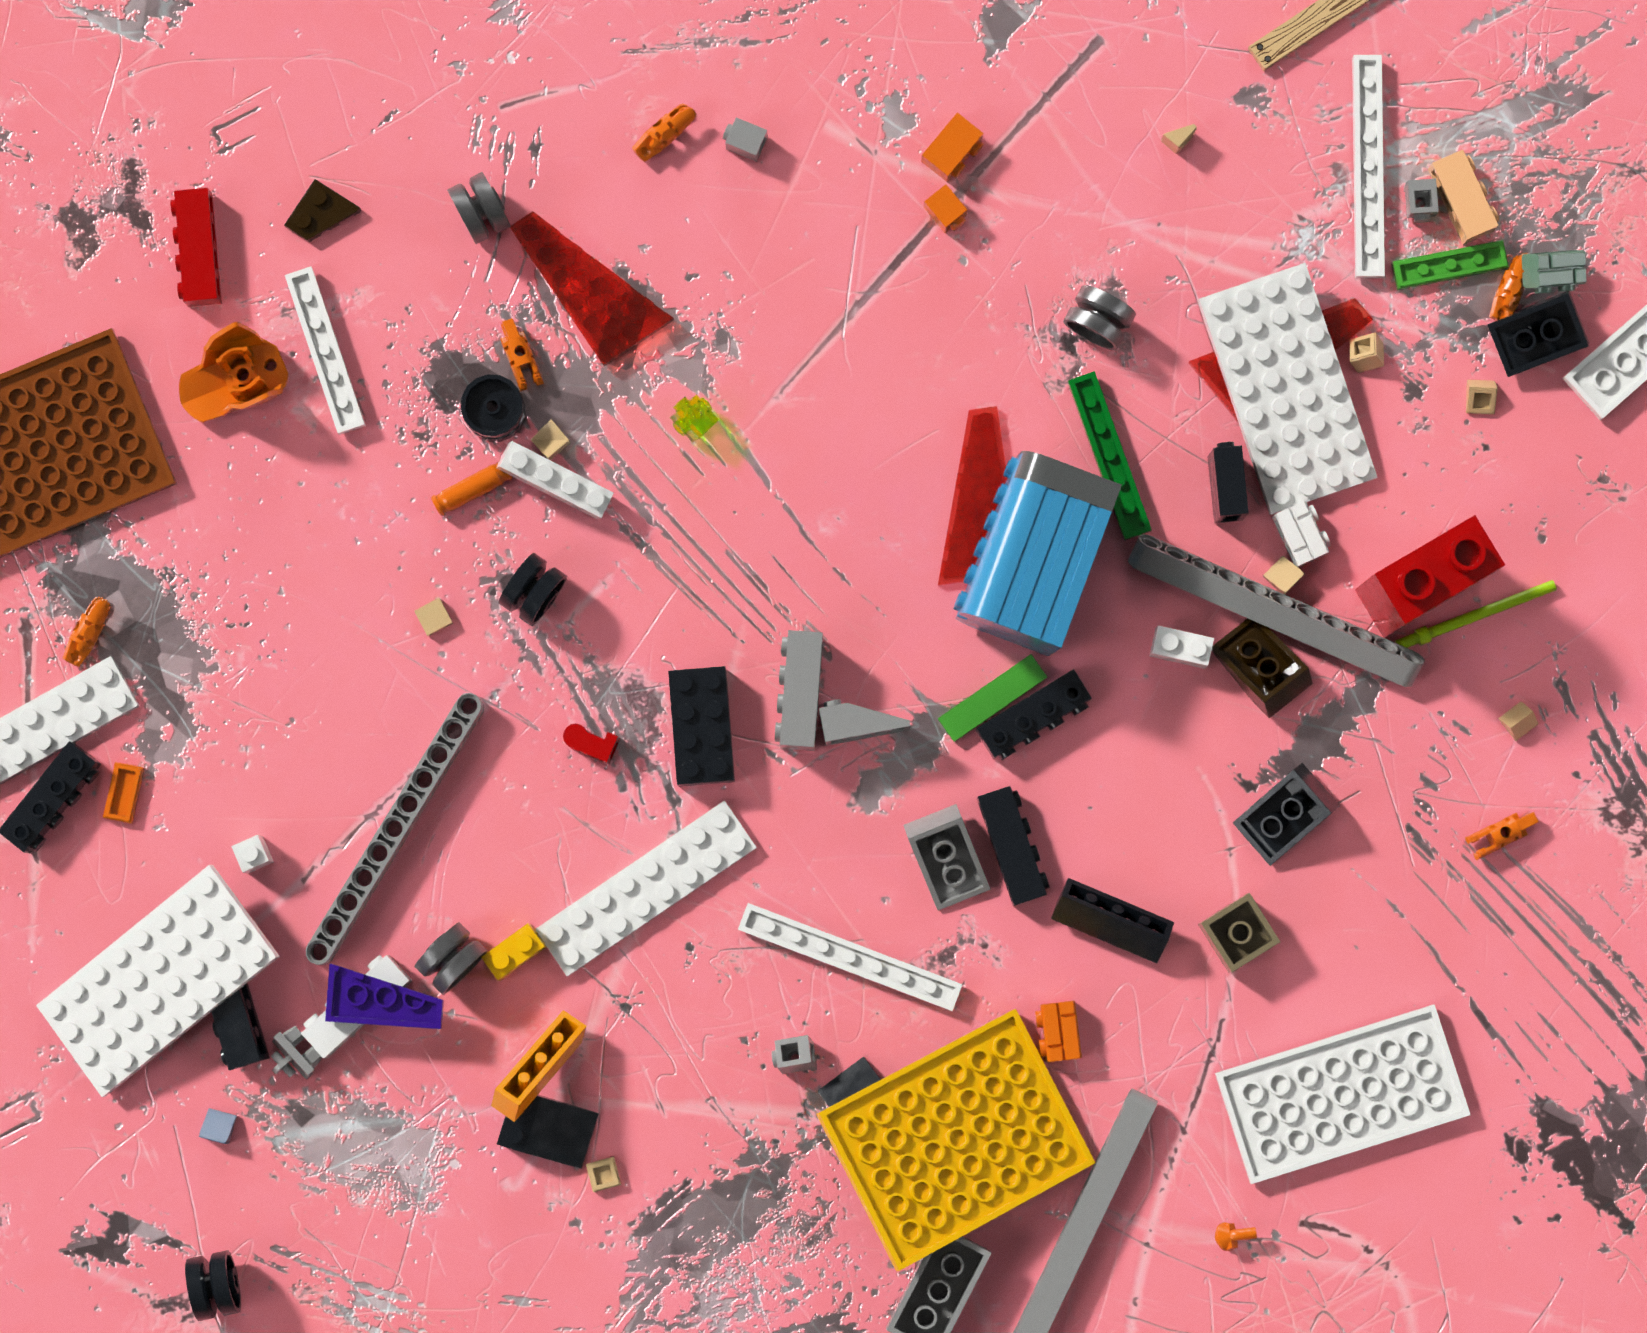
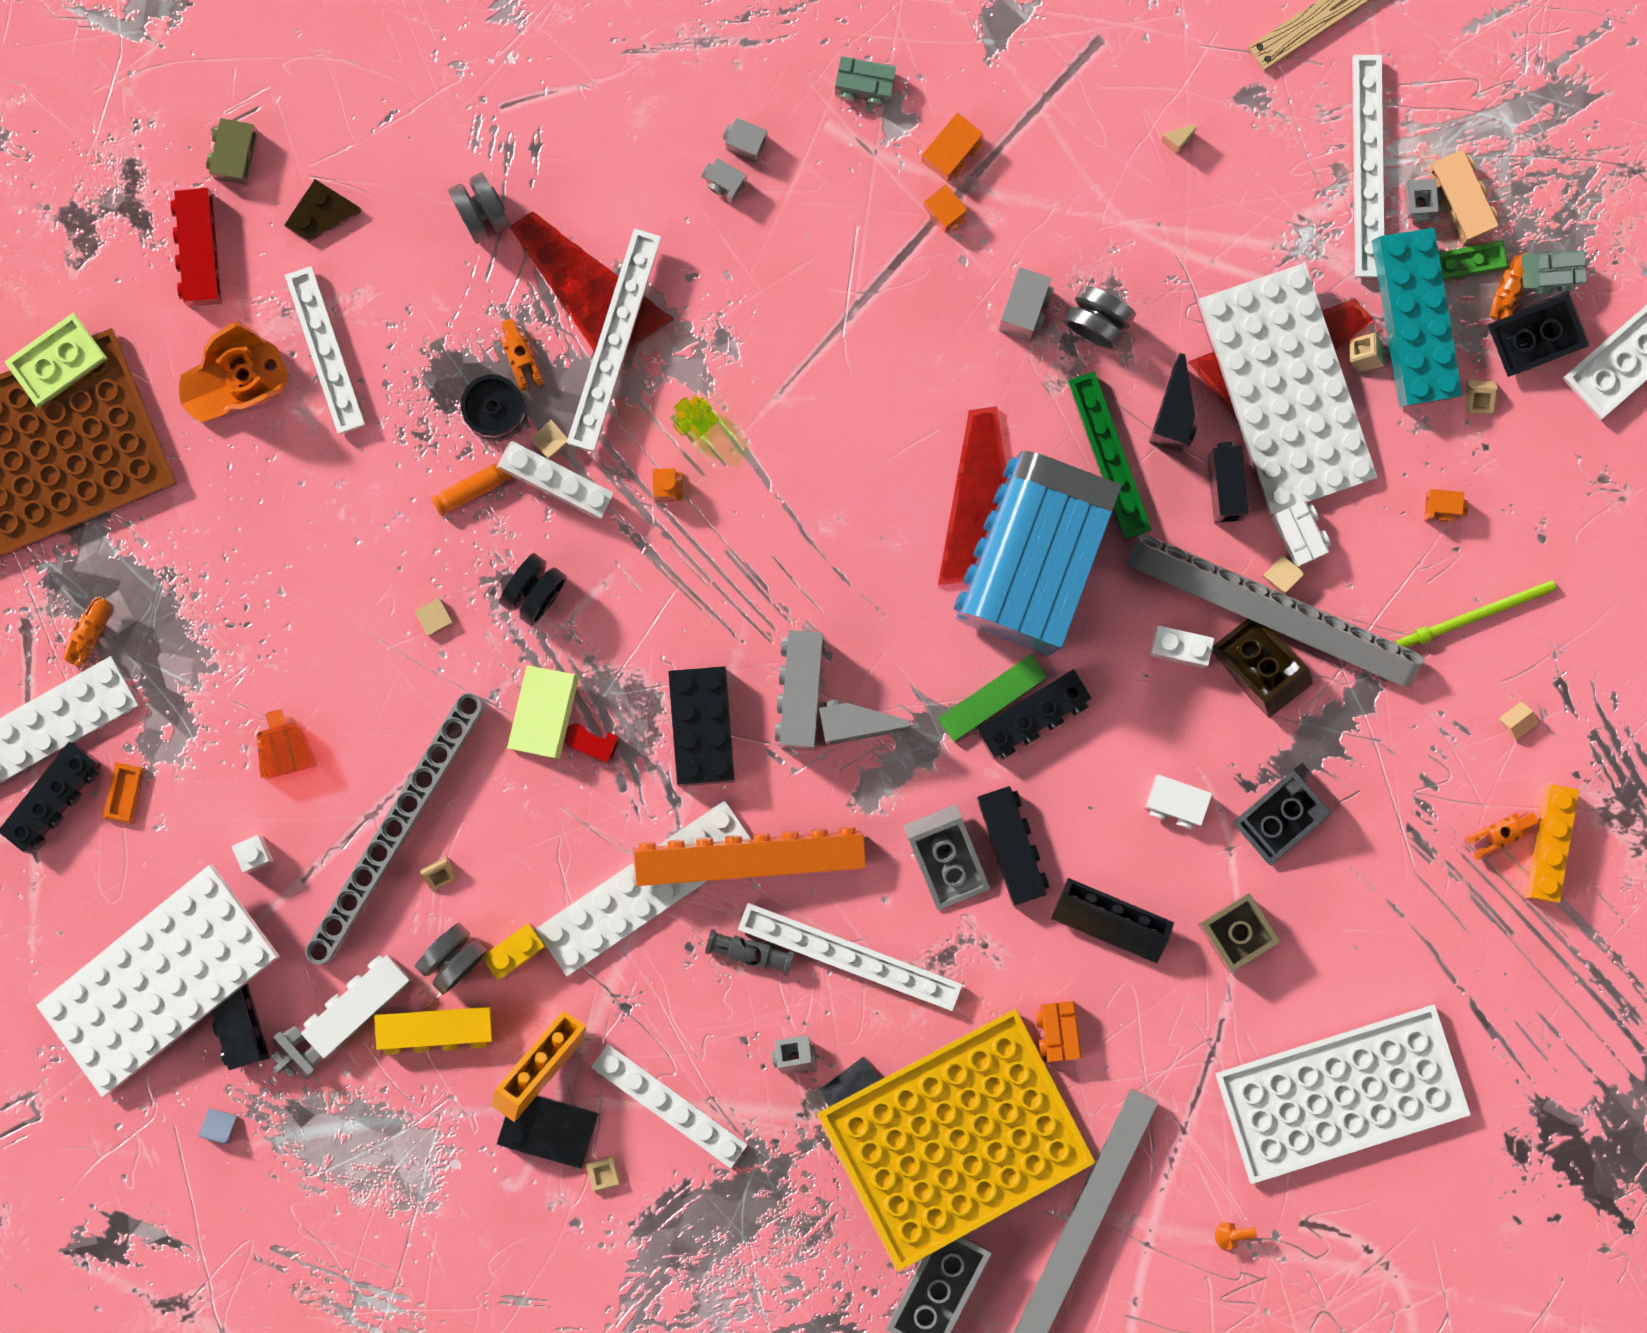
black wheel [185,1250,241,1321] -> none
dark purple wing [325,963,444,1029] -> none
orange hinge [632,103,697,162] -> none
red brick [1355,515,1505,638] -> none
none -> yellowish green tile [5,312,108,408]
none -> olive brick [206,118,258,185]
none -> clear orange torso [257,709,318,780]
none -> yellow brick [374,1007,494,1055]
none -> tan slope [420,856,457,891]
none -> yellowish green tile [507,665,579,759]
none -> white plate [567,228,662,453]
none -> white plate [591,1044,748,1168]
none -> orange brick [632,827,866,886]
none -> orange brick [653,468,683,502]
none -> light grey brick [701,158,747,204]
none -> dark grey piece [705,929,794,976]
none -> sand green brick [835,56,896,107]
none -> light grey brick [998,267,1054,341]
none -> white brick [1145,774,1212,830]
none -> black slope [1149,353,1198,452]
none -> teal brick [1371,227,1463,408]
none -> orange brick [1424,489,1468,522]
none -> light orange brick [1525,784,1579,903]

